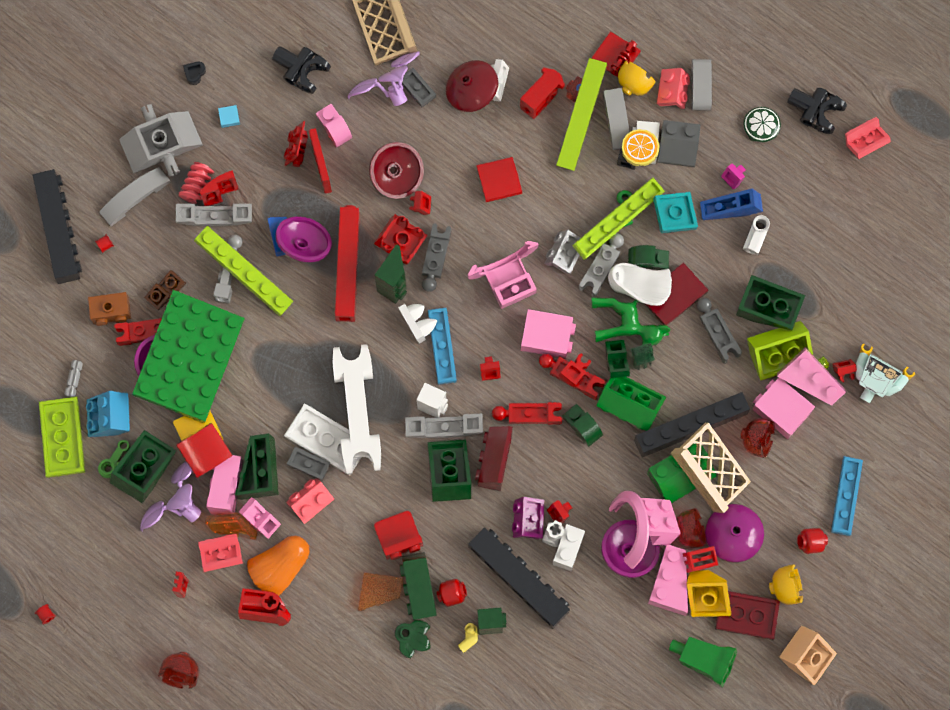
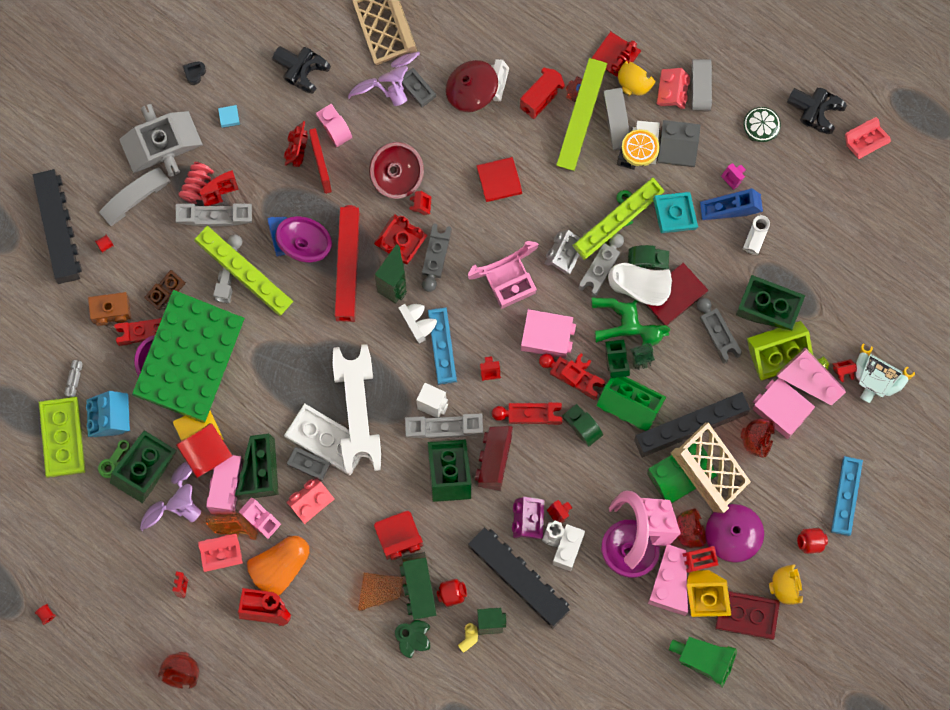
light nougat slope [779,625,837,685] -> none

